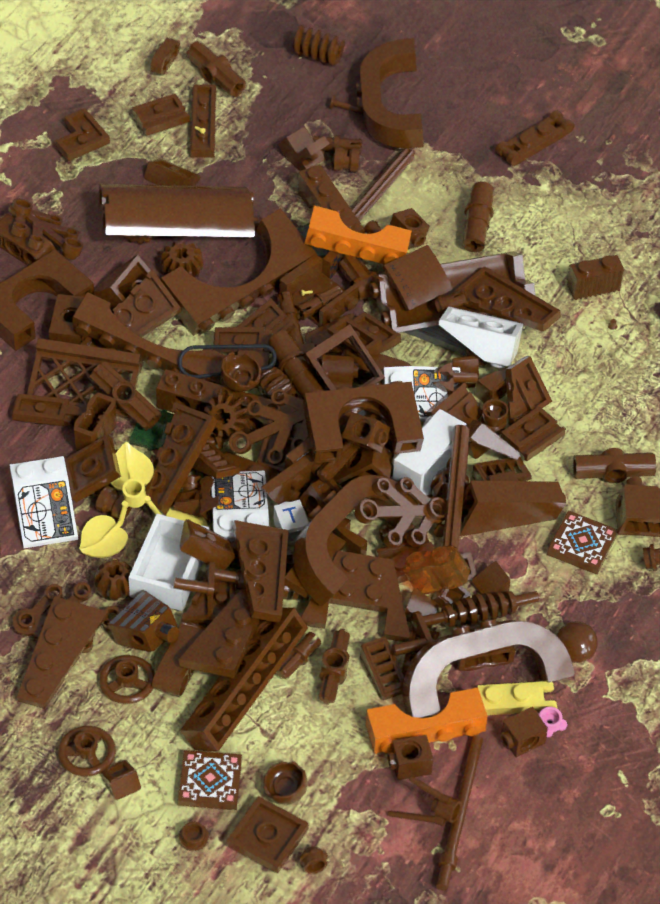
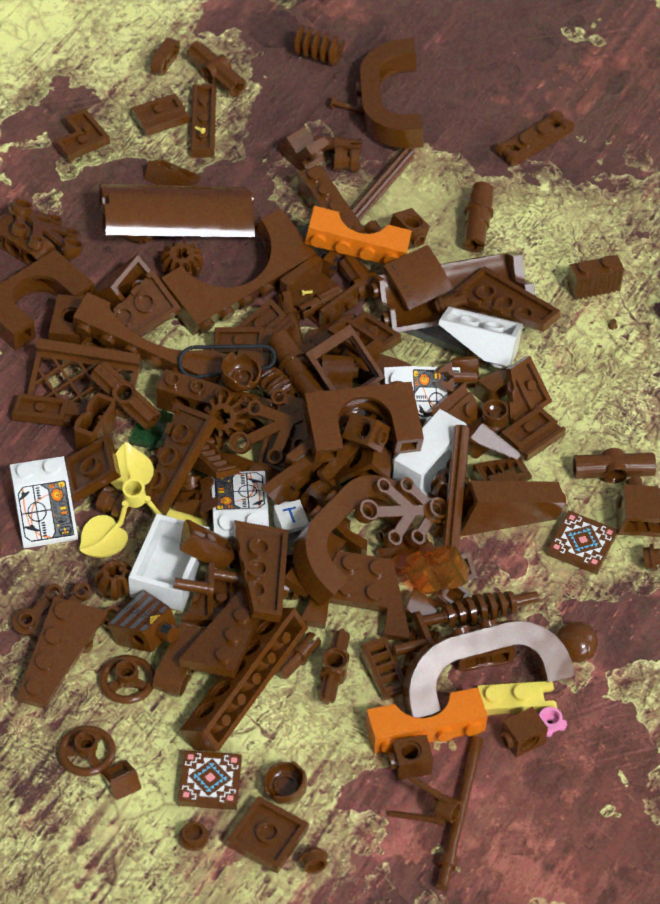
reddish brown slope [471,561,510,595] -> none

